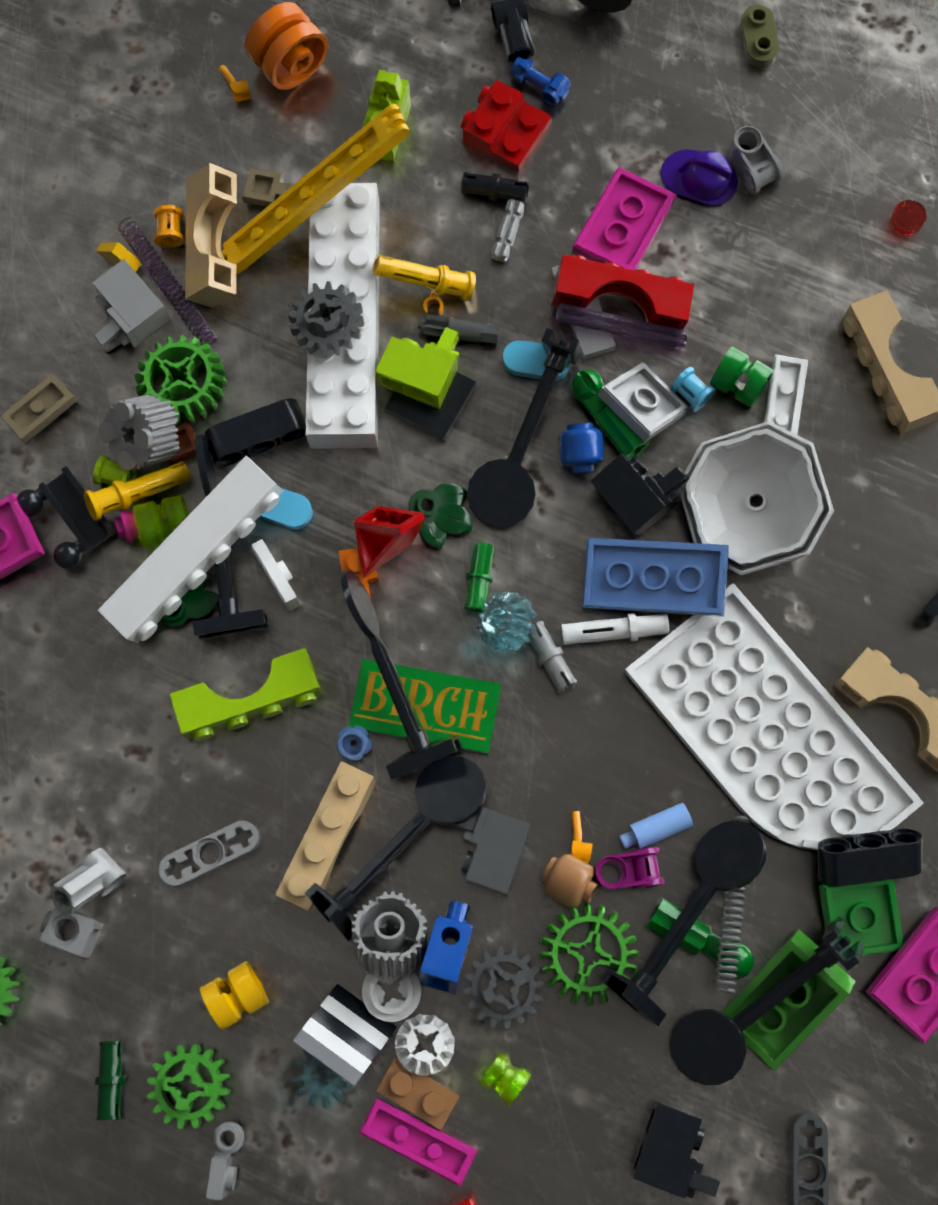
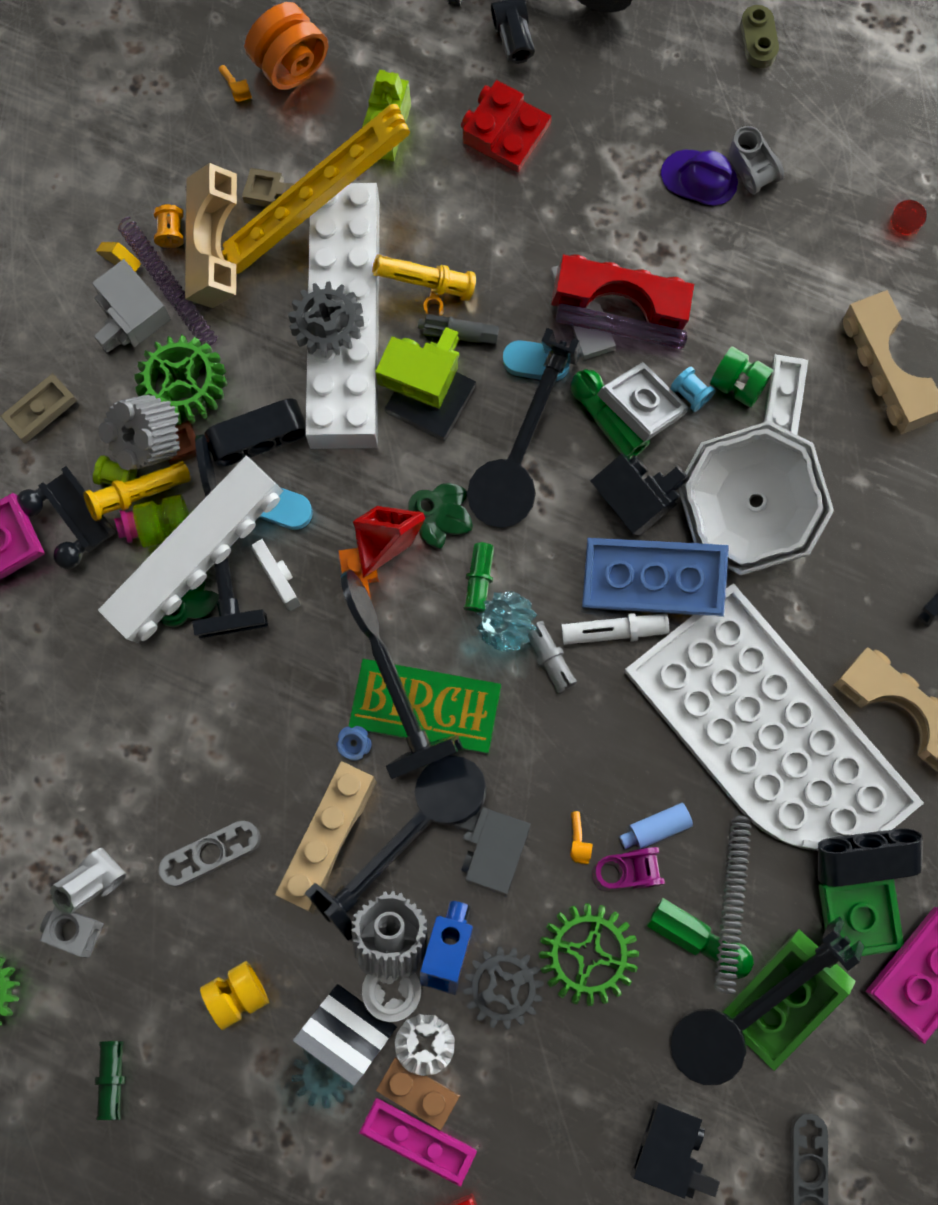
bright green gear [147,1044,231,1129] -> none
lime arch [170,648,323,742] -> none
light grey plate [206,1122,245,1200] -> none
black pin [461,172,529,203] -> none
clear neon green wheel [479,1052,531,1106] -> none
light grey axle [491,199,524,263] -> none
blue bar [510,57,571,106] -> none
medium nougat head [541,854,599,908] -> none
blue head [558,423,605,473] -> none
dark pink tile [572,167,677,270] -> none
black piece [600,820,766,1027] -> none

